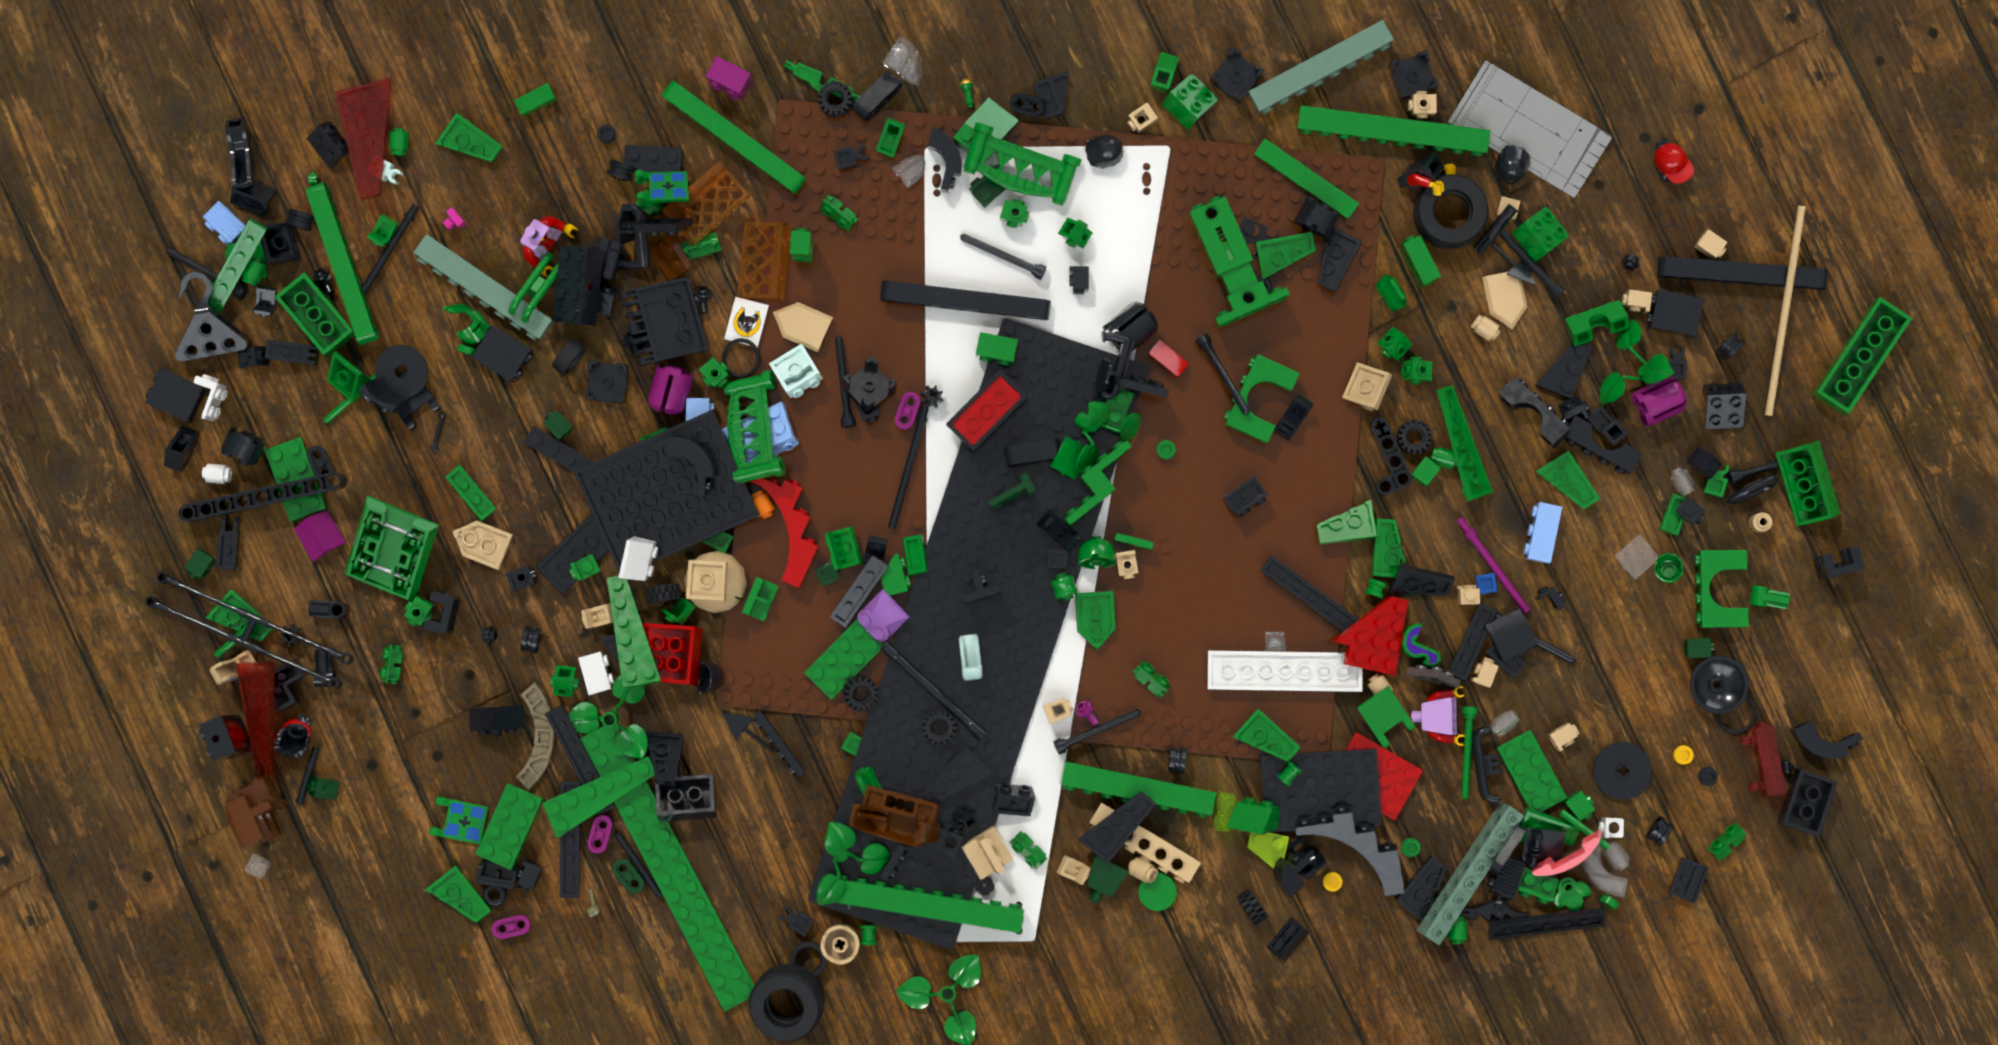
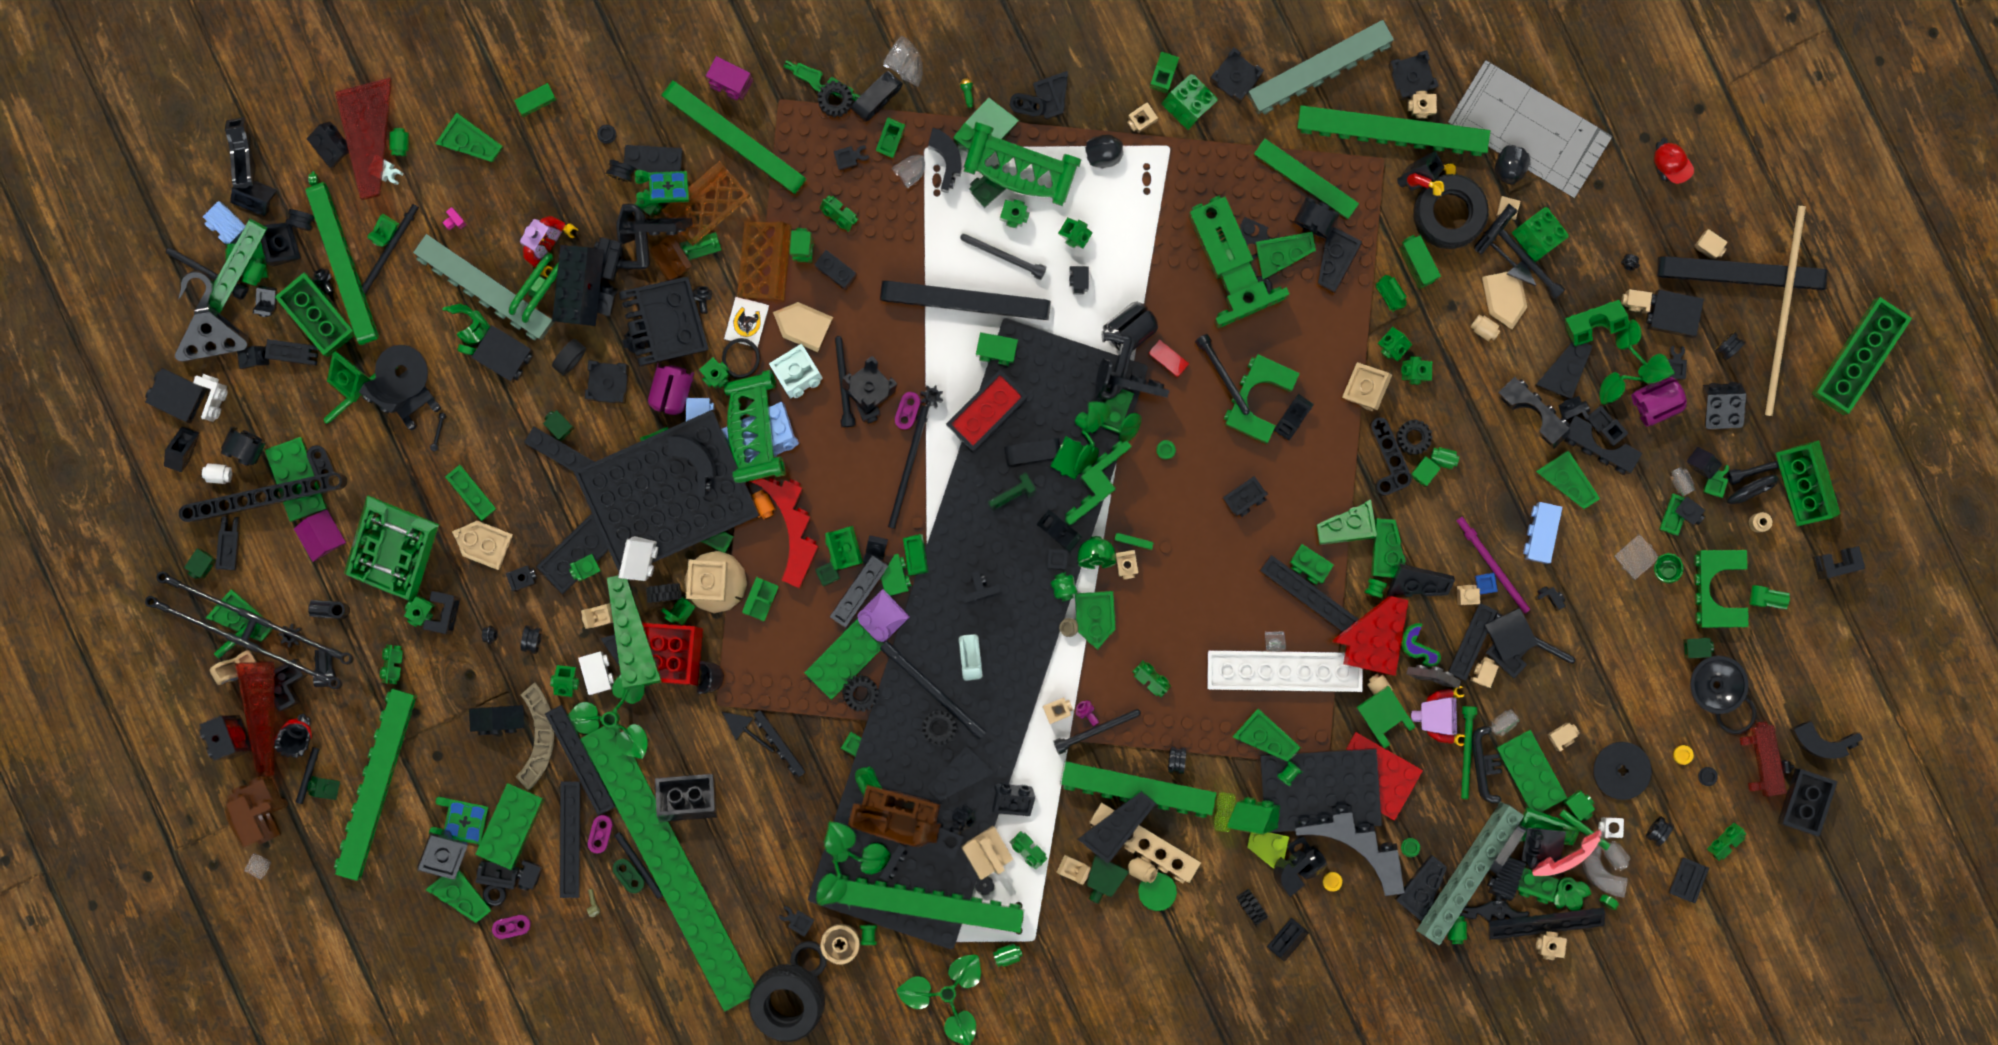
green wing [542,756,654,838] -> none
black wing [645,731,684,786] -> none
green wing [1437,385,1493,502] -> none
none -> green brick [334,689,417,881]
none -> black bracket [417,829,468,880]
none -> black brick [814,250,857,291]
none -> green brick [993,943,1023,967]
none -> dark tan plate [1059,618,1078,637]
none -> green bracket [1289,544,1334,585]
none -> tan brick [1536,931,1567,960]

